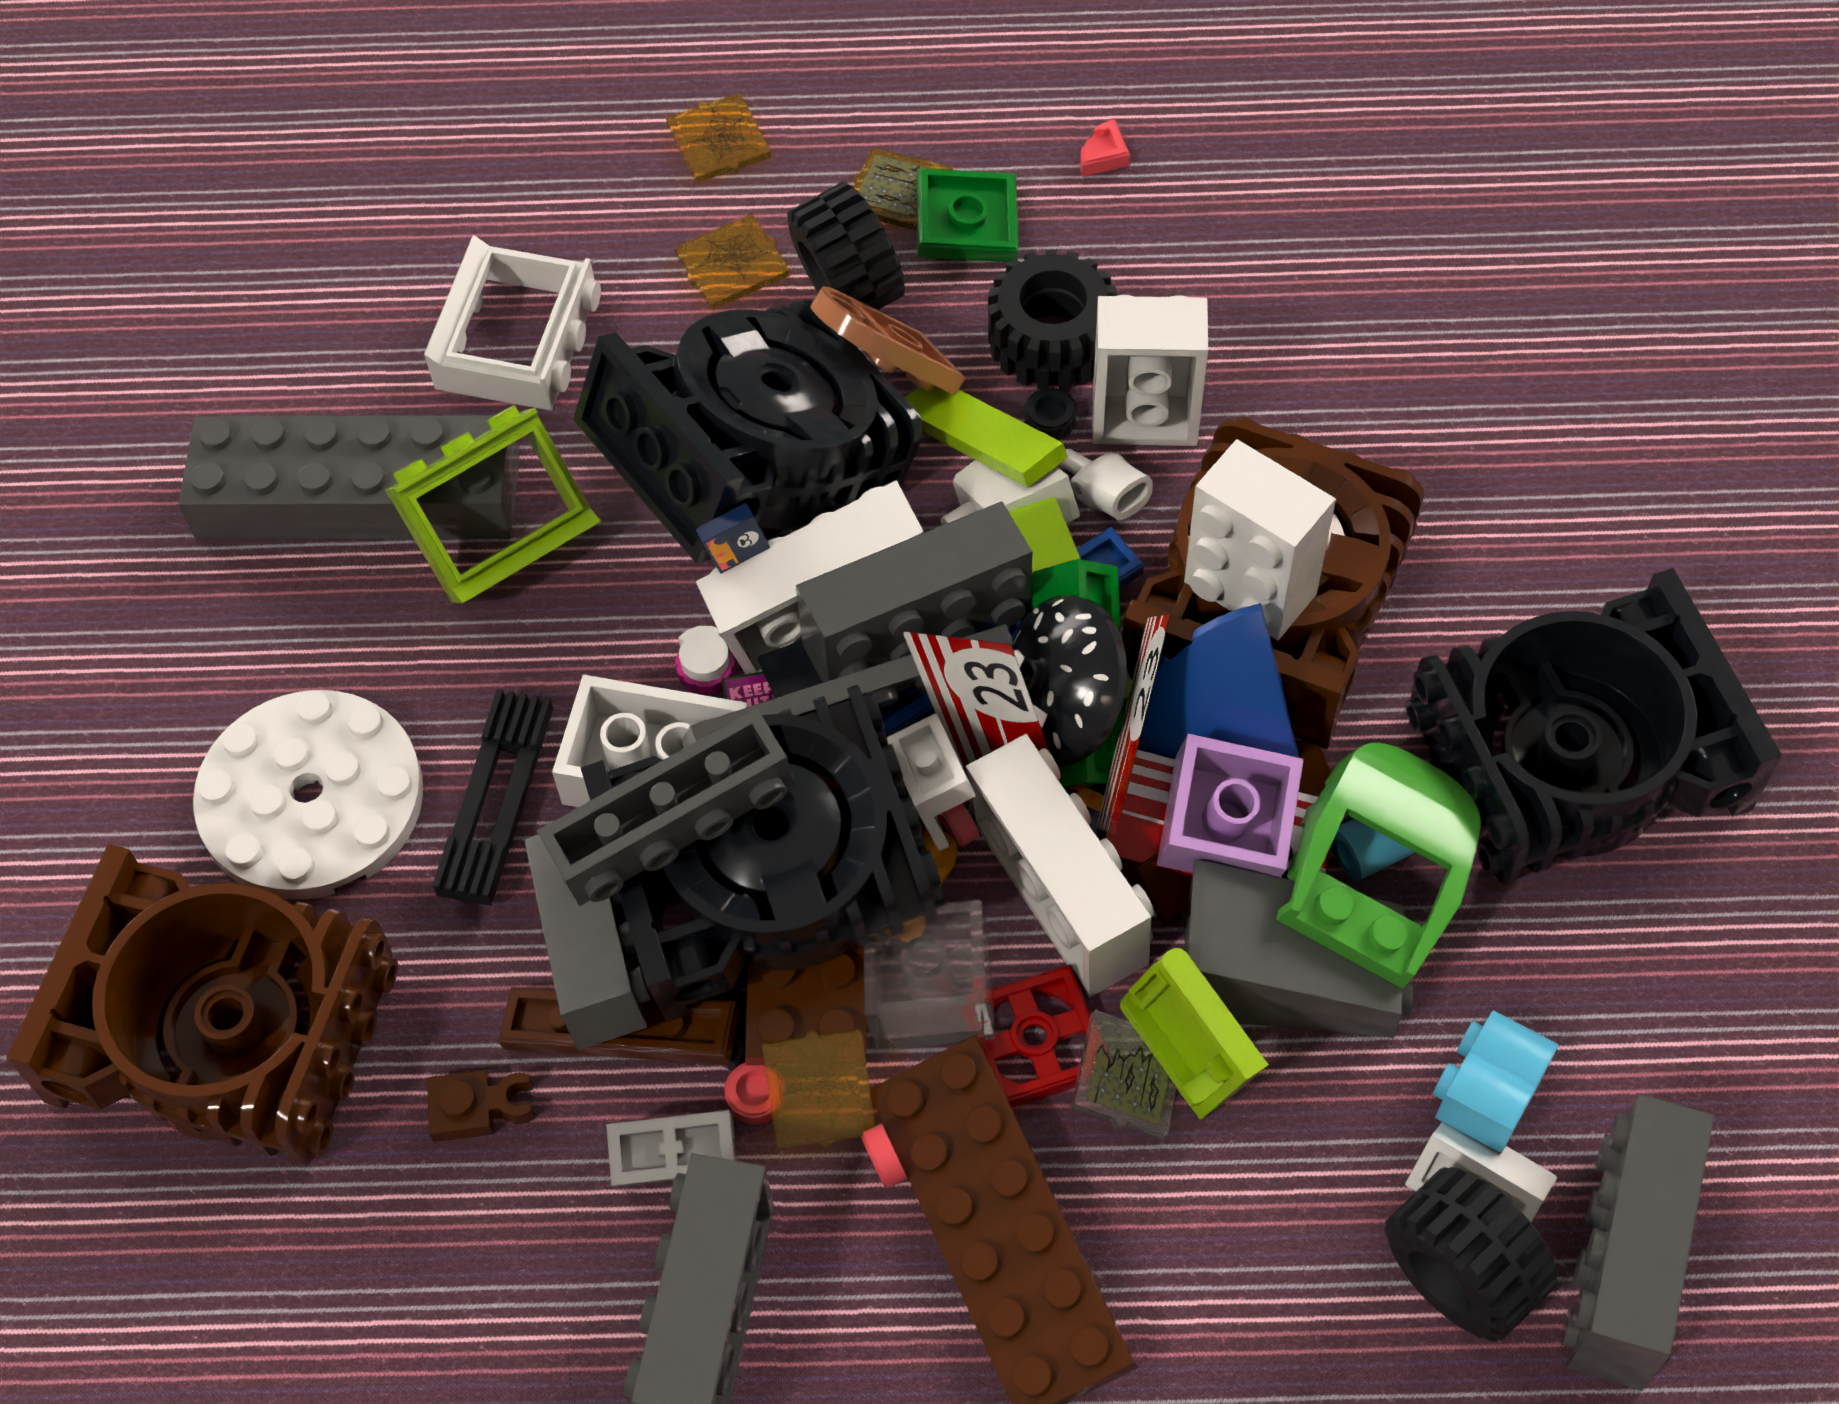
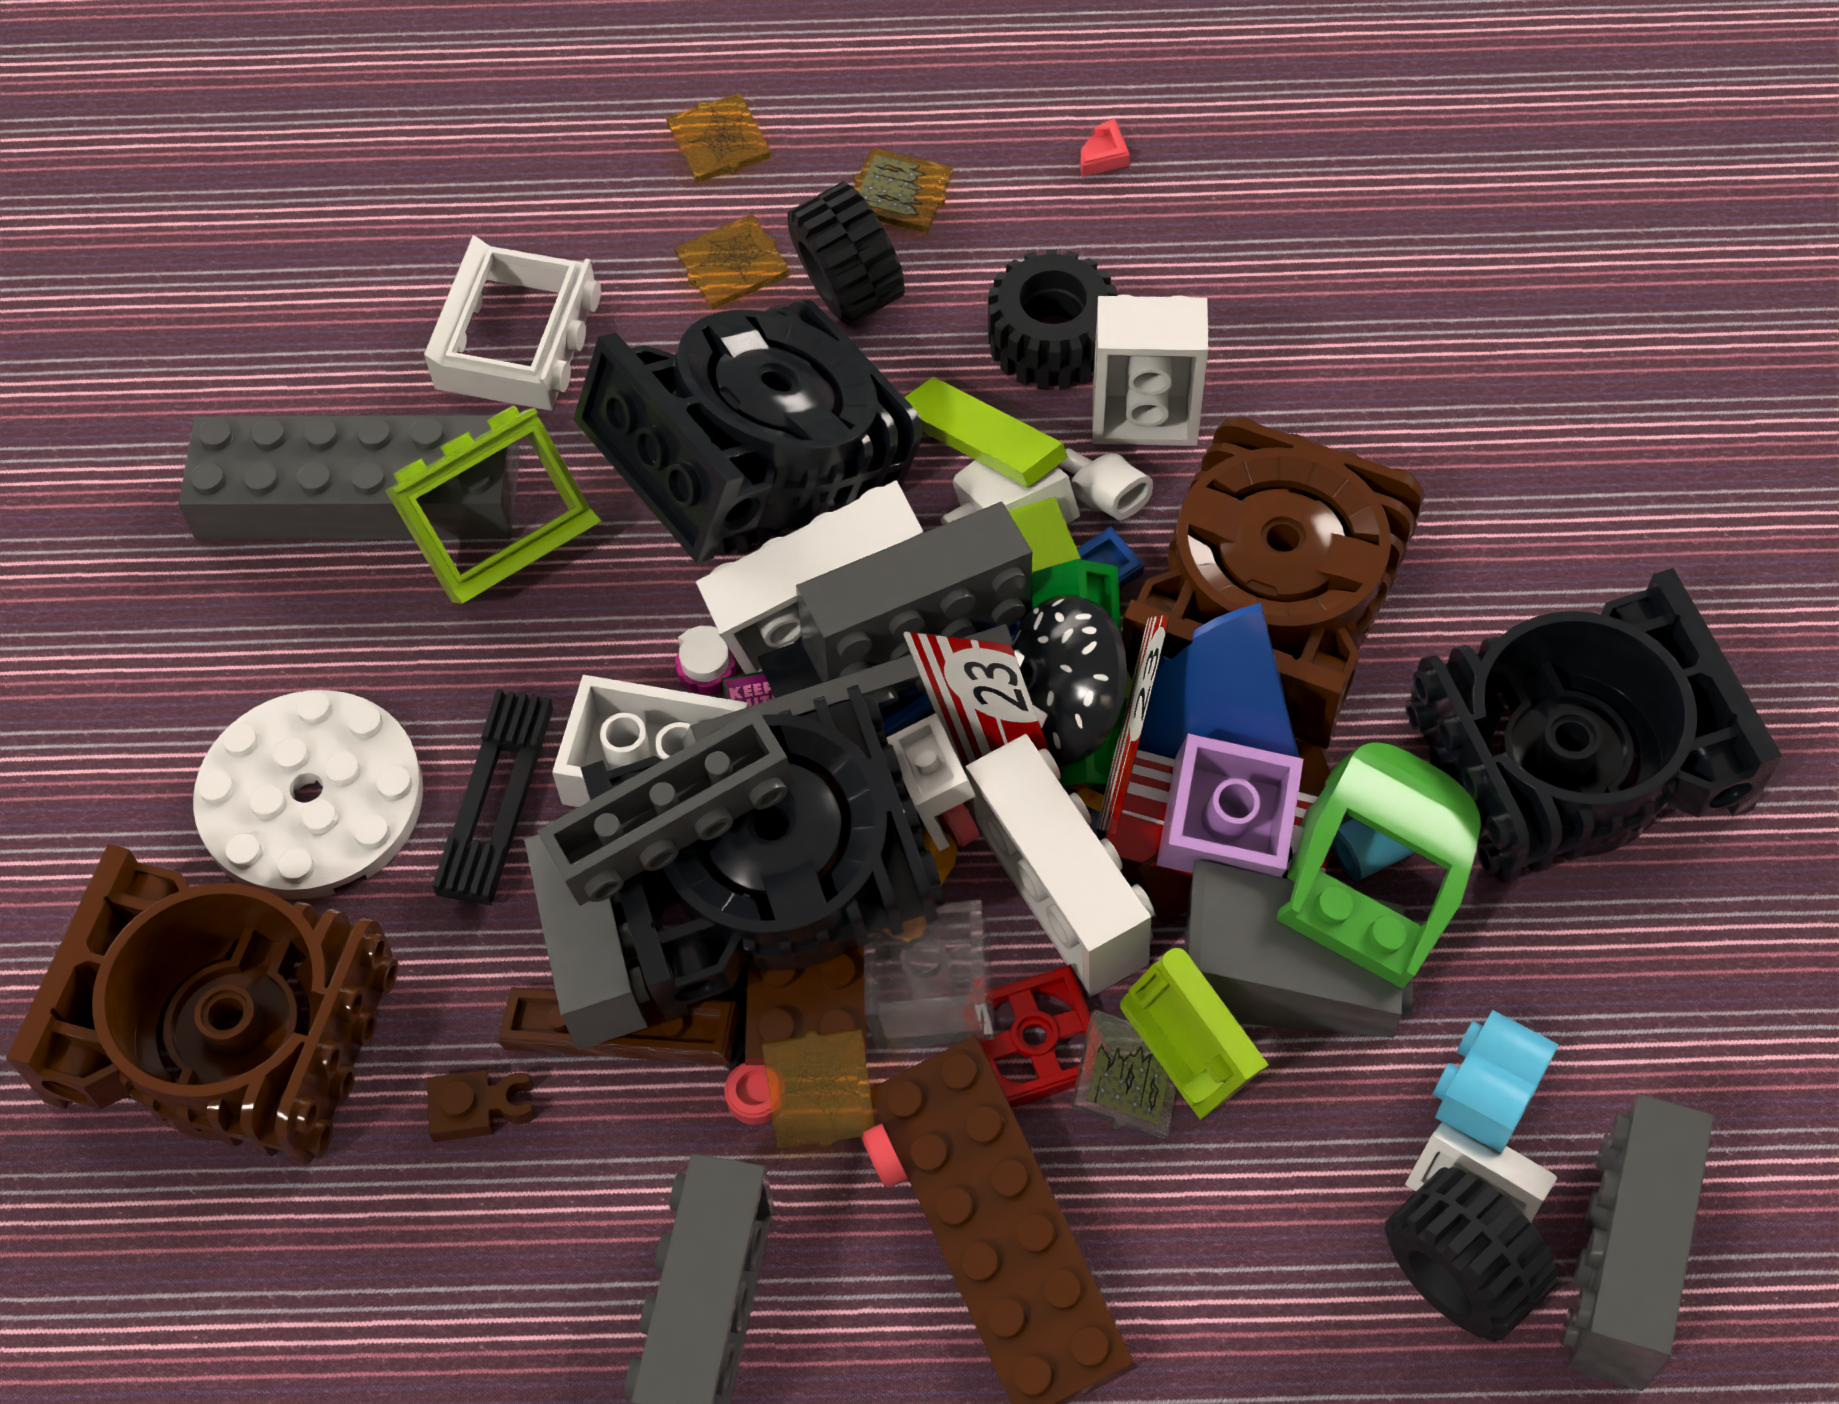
light grey hinge [606,1110,737,1187] -> none
dark blue tile [696,503,770,574] -> none
nougat plate [810,286,966,395] -> none
green tile [916,168,1019,262] -> none
black tile [1024,388,1077,440] -> none
white brick [1184,439,1336,641] -> none

